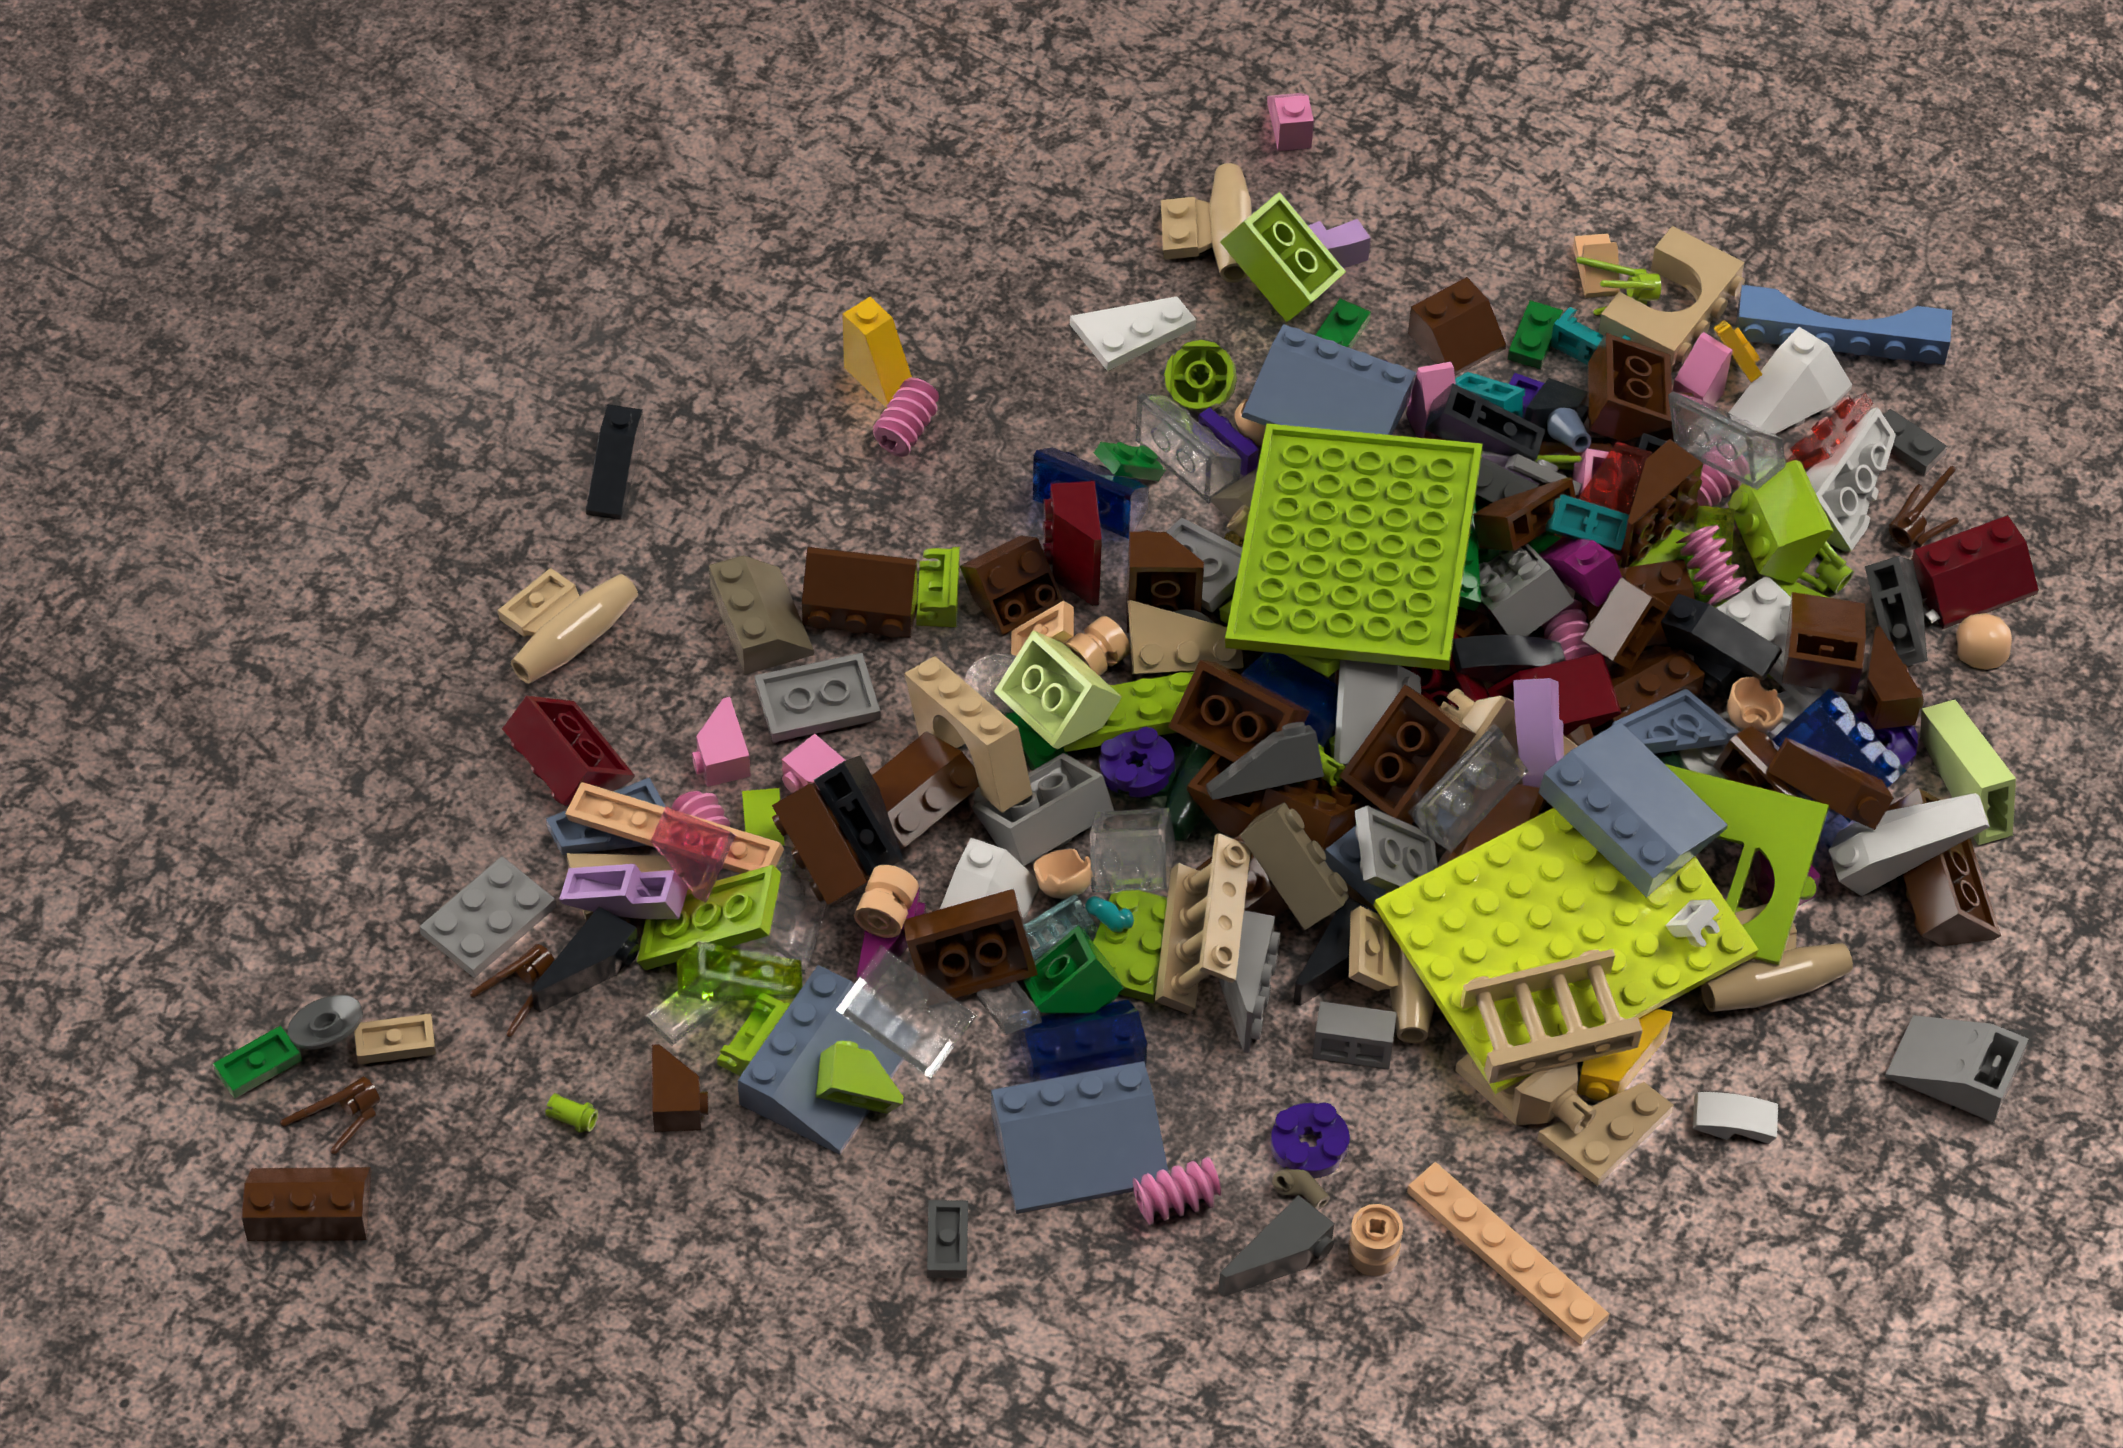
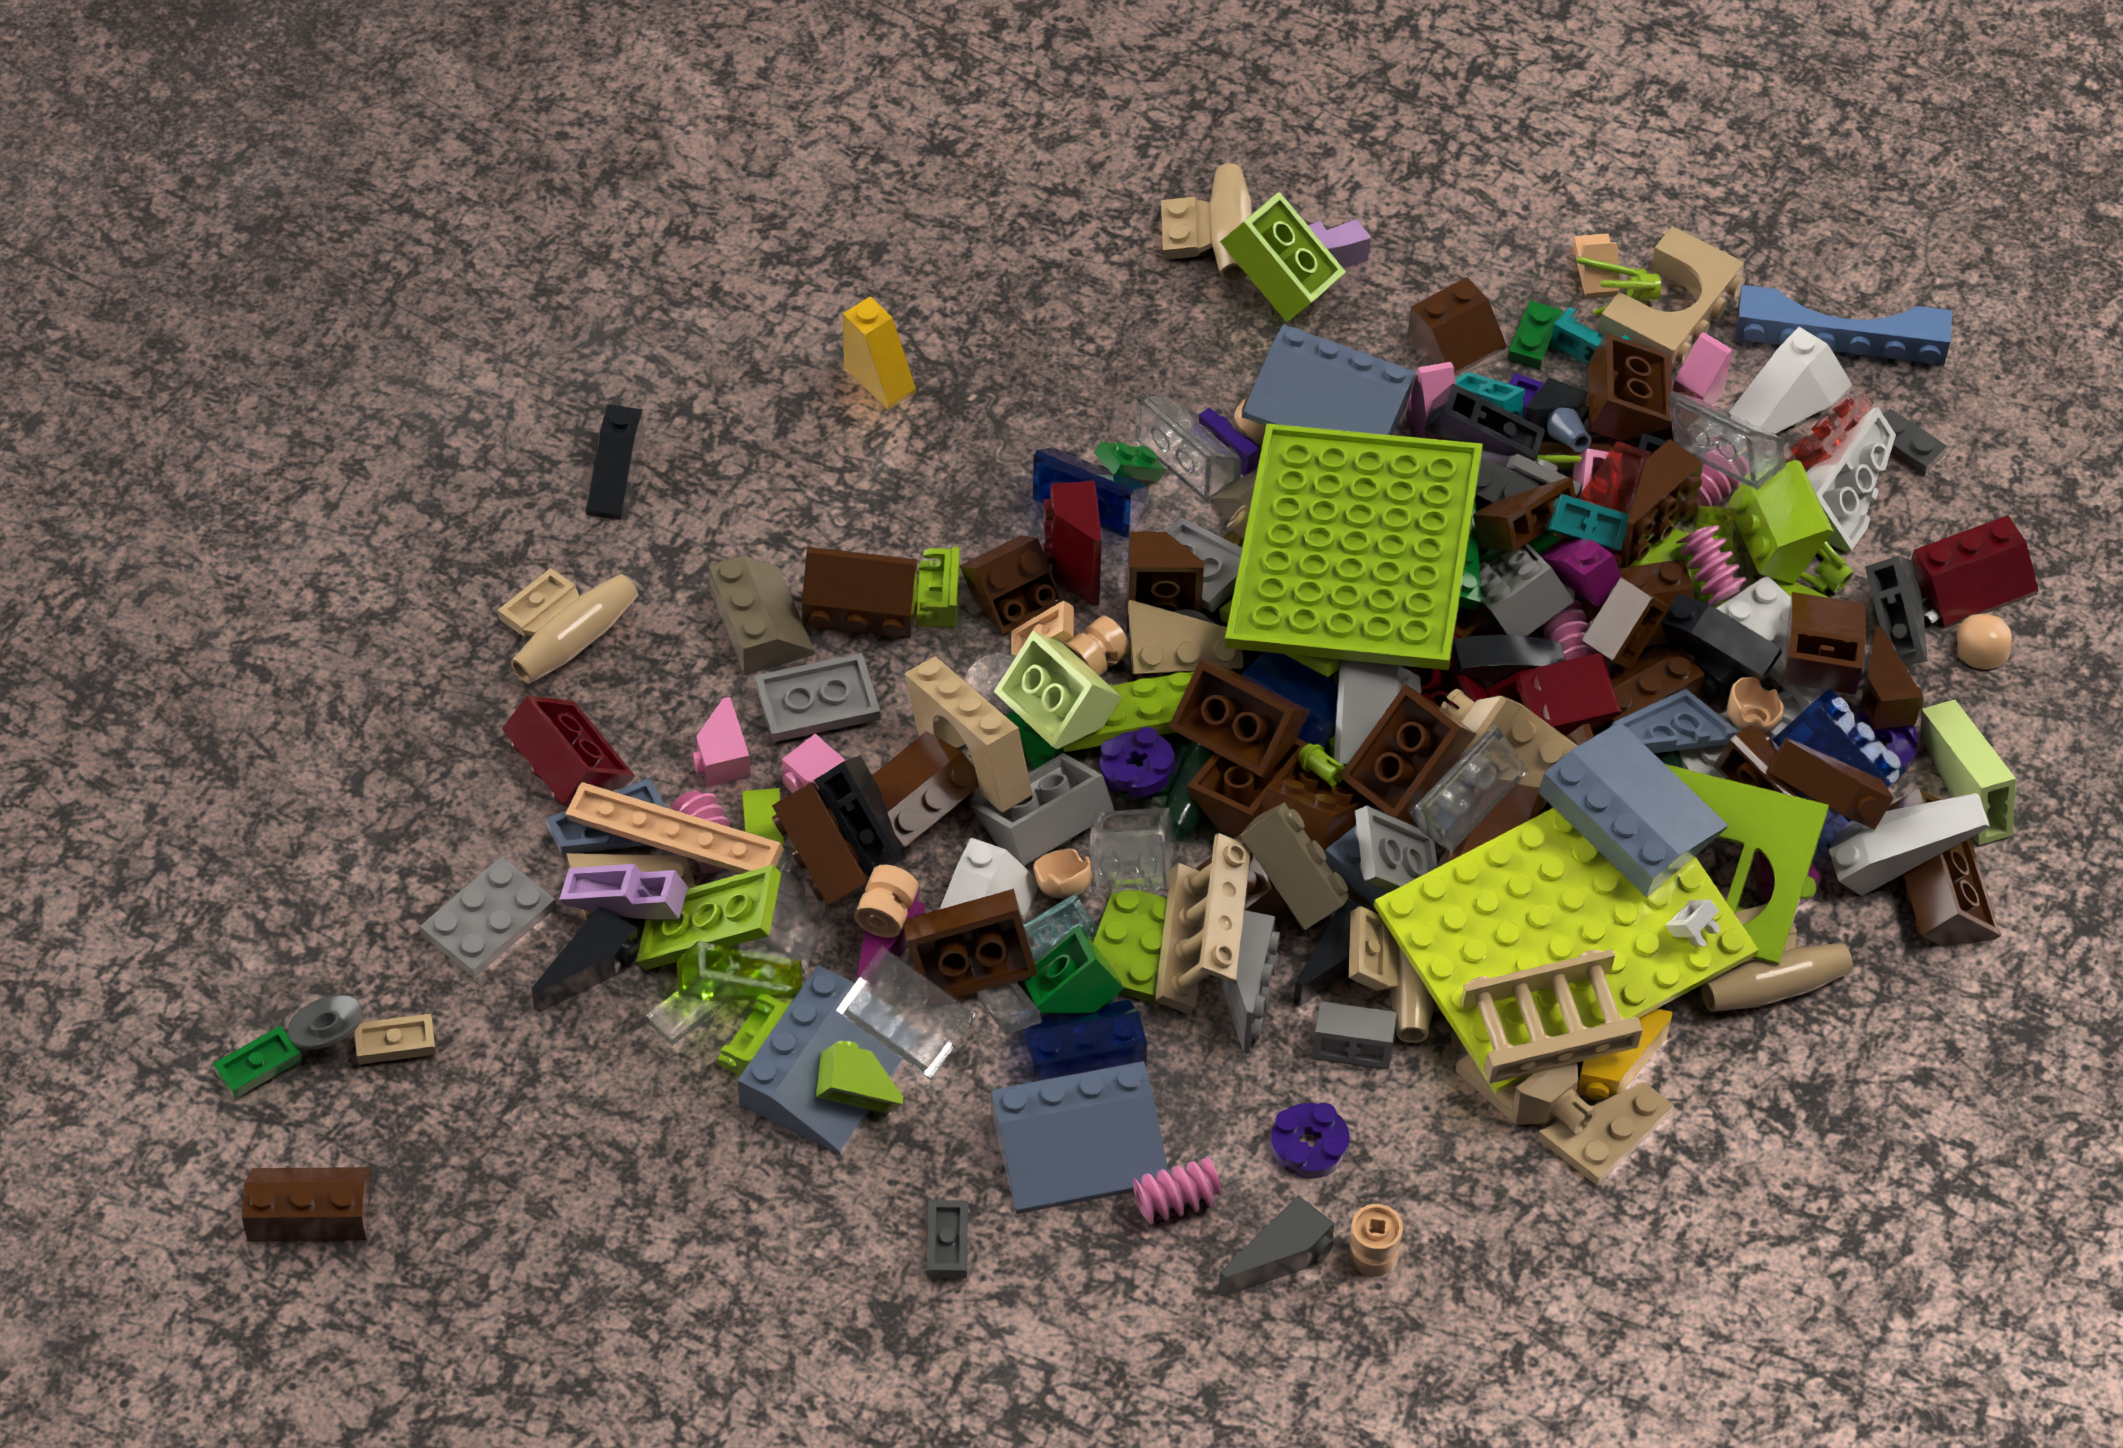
reddish brown plant [280,1076,380,1155] -> none
reddish brown plant [469,944,555,1037] -> none
lime pin [545,1093,598,1133] -> none
clear pink wing [650,807,736,903] -> none
reddish brown slope [652,1044,709,1132] -> none
bright pink piece [873,377,939,457] -> none
white wing [1070,296,1196,371] -> none
teal arm [1085,896,1134,933] -> none
lime cylinder [1164,340,1237,413] -> none
dark grey slope [1206,722,1324,800] -> none
bright pink slope [1267,93,1314,151] -> none
dark tan arm [1272,1169,1330,1210] -> none
green plate [1315,298,1371,349] -> none
light nougat plate [1407,1162,1610,1345] -> none
lavender slope [1514,678,1564,788] -> none
white slope [1693,1092,1778,1144] -> none
yellow wing [1713,320,1763,382] -> none
light grey slope [1885,1015,2029,1123] -> none
reddish brown plant [1889,466,1959,548] -> none

